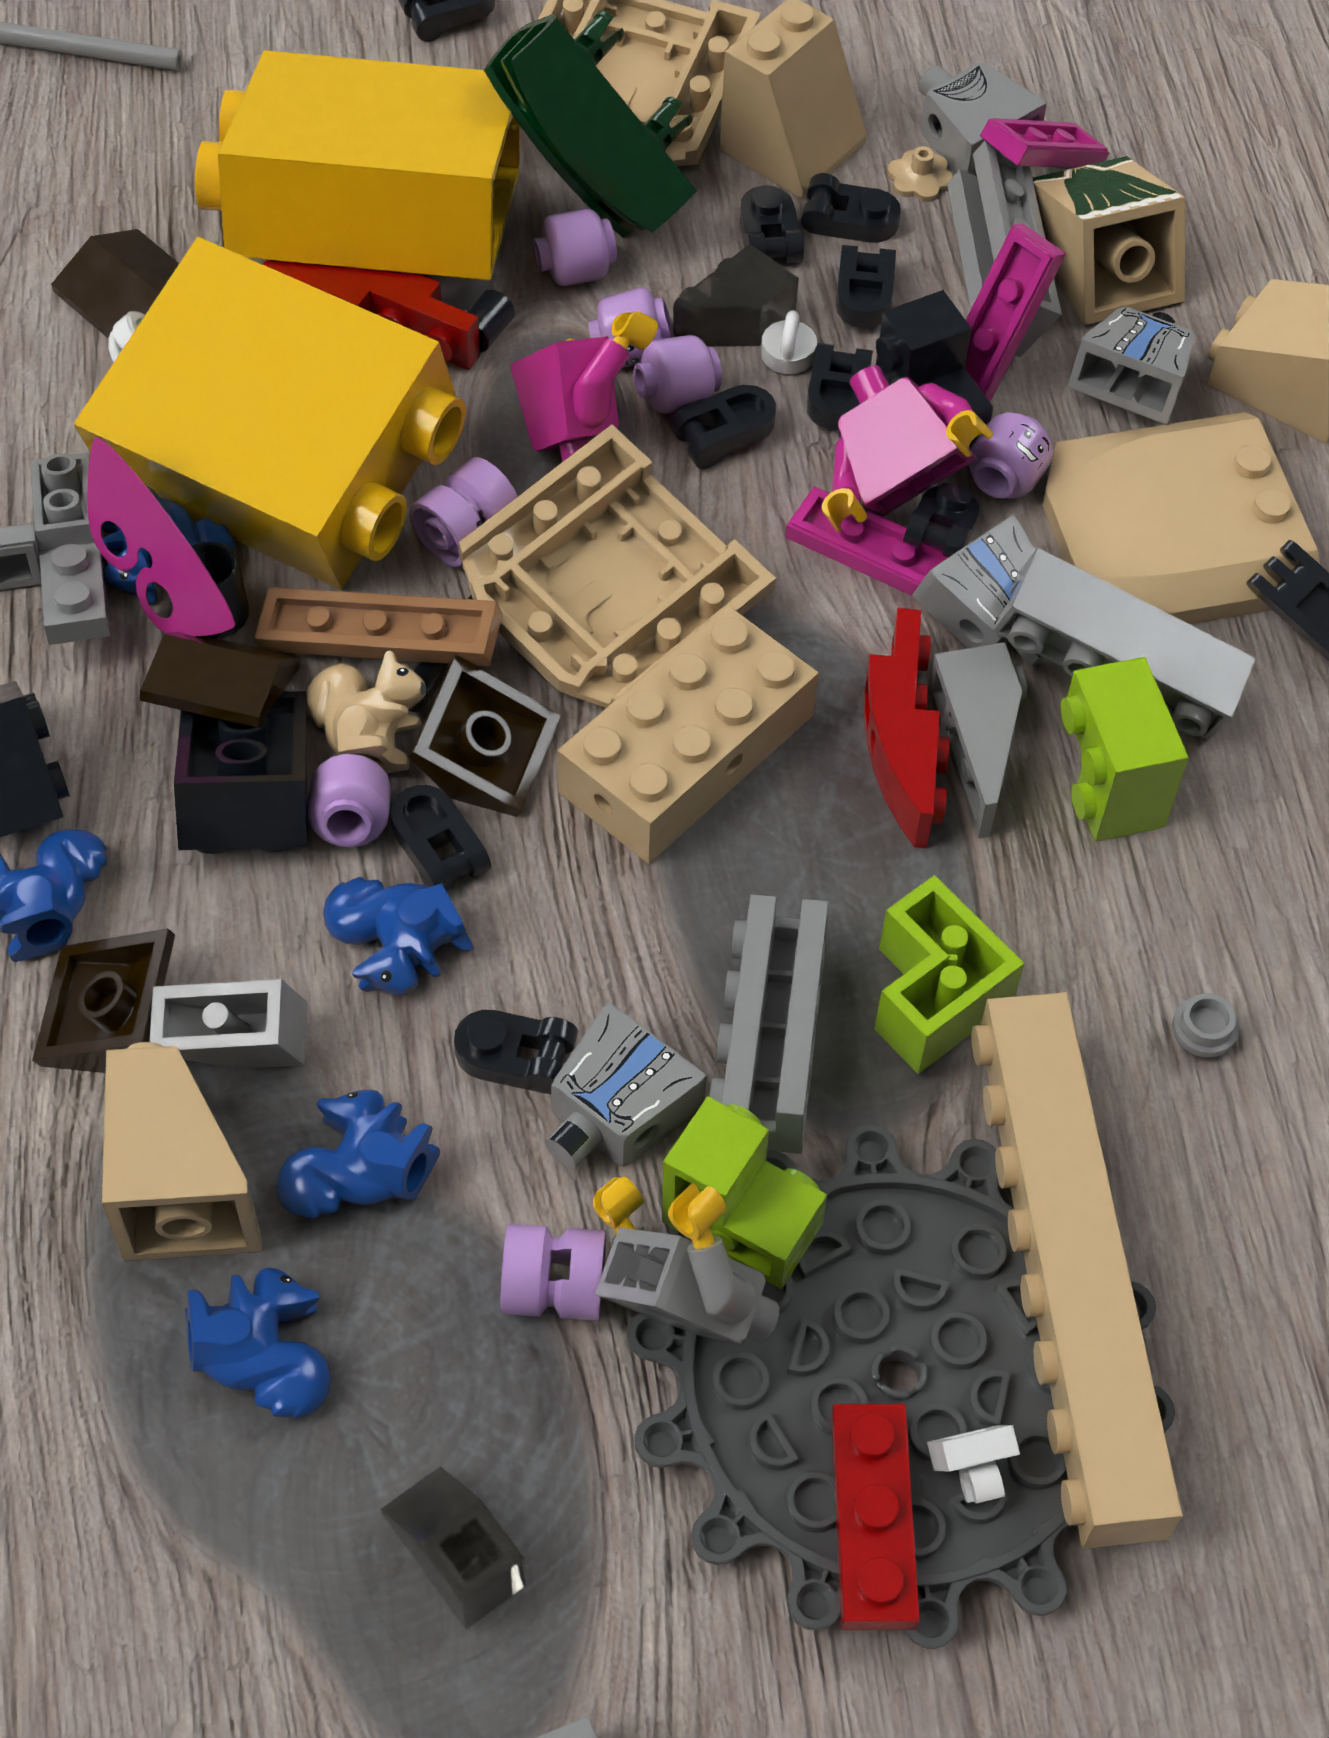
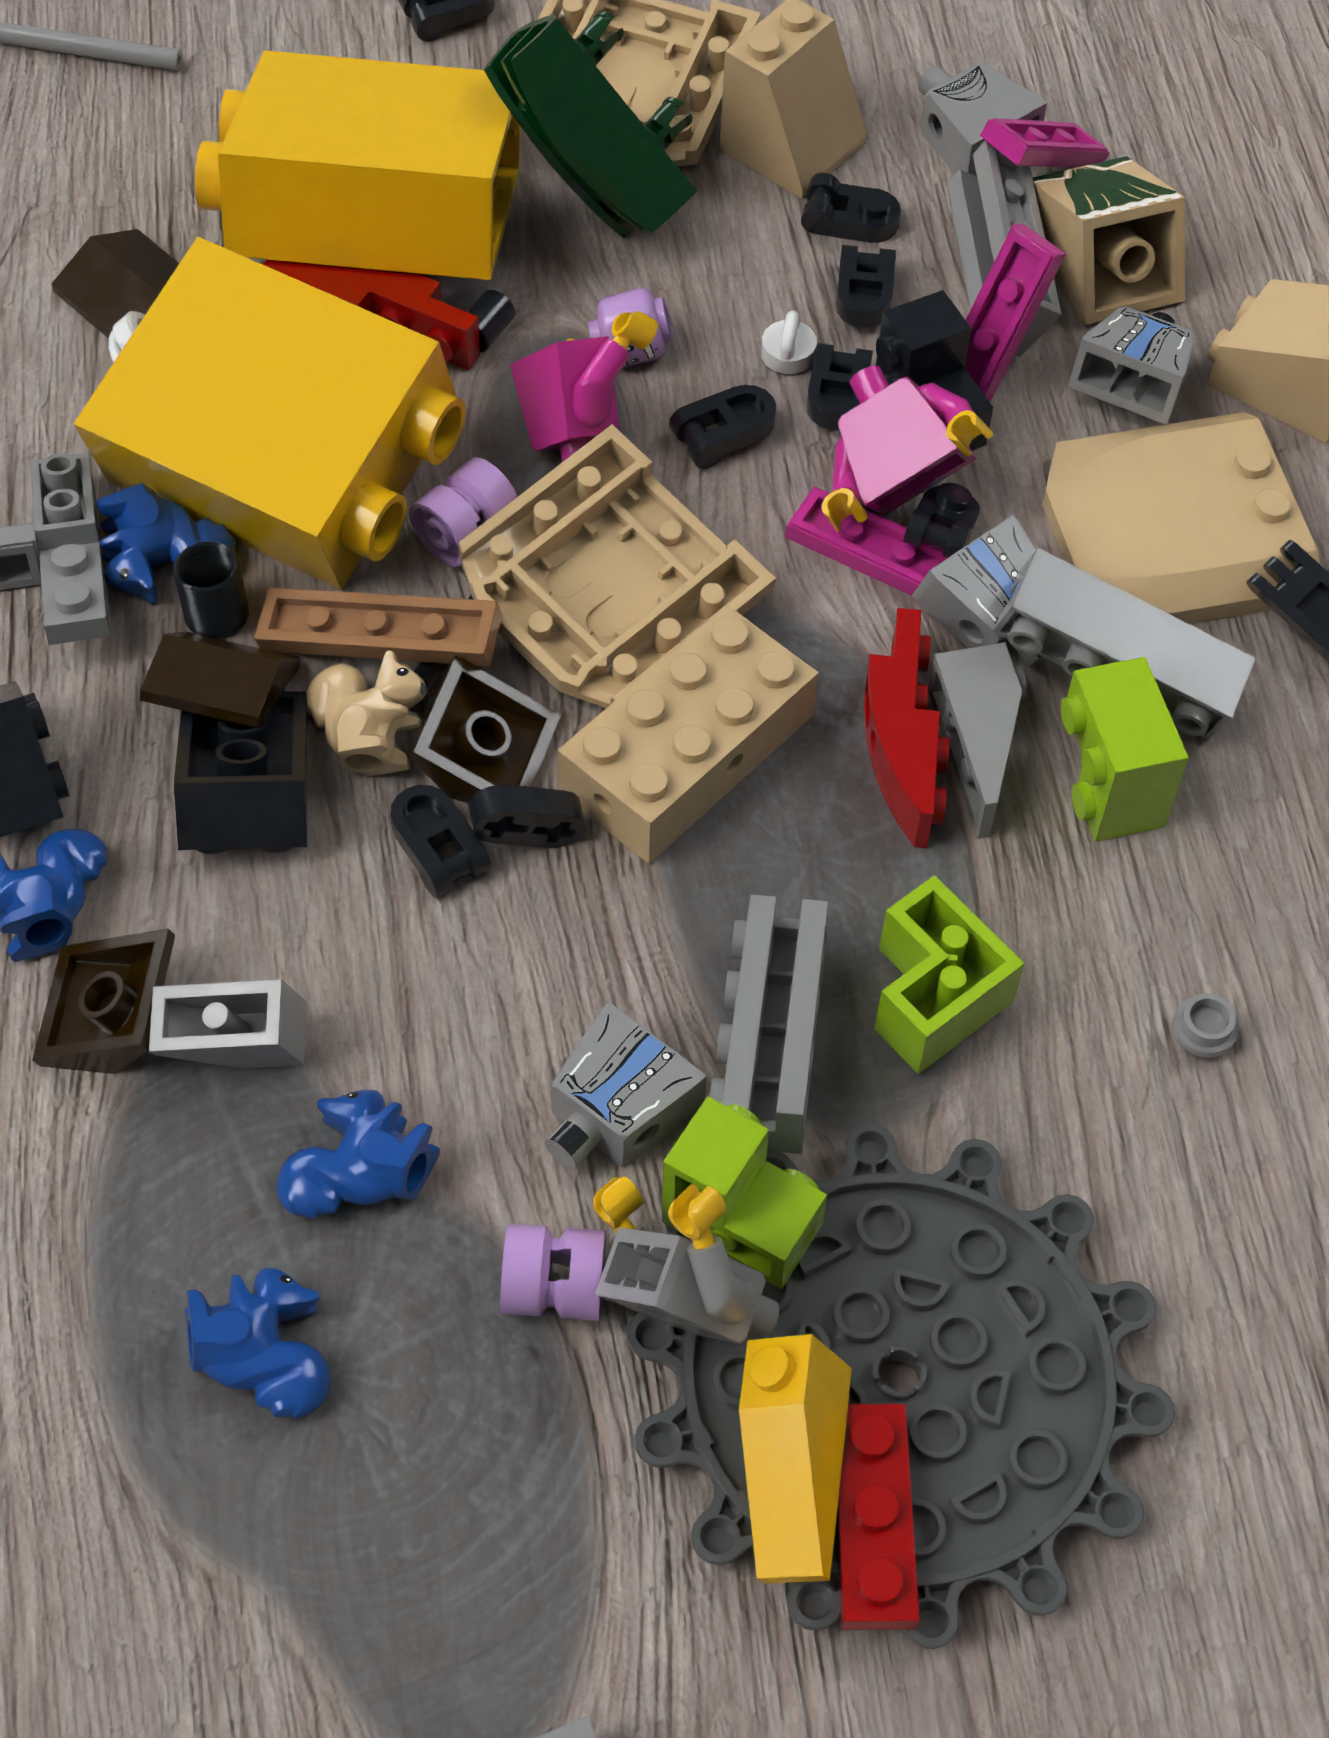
dark pink piece [87,437,235,636] -> none
tan slope [102,1042,262,1261] -> none
lavender head [307,754,392,848] -> none
blue animal [323,877,474,996] -> none
clear smoke slope [381,1466,526,1629] -> none
black plate [454,1010,578,1094] -> none
lavender head [533,208,617,287] -> none
lavender head [633,335,722,414] -> none
clear smoke slope [673,244,799,347] -> none
black plate [740,185,804,266] -> none
tan plant [887,146,953,202] -> none
white tile [927,1425,1020,1503] -> none
lavender head [969,412,1054,499] -> none
tan brick [971,992,1183,1549] -> none
none -> black beam [468,785,587,848]
none -> yellow slope [739,1334,852,1584]

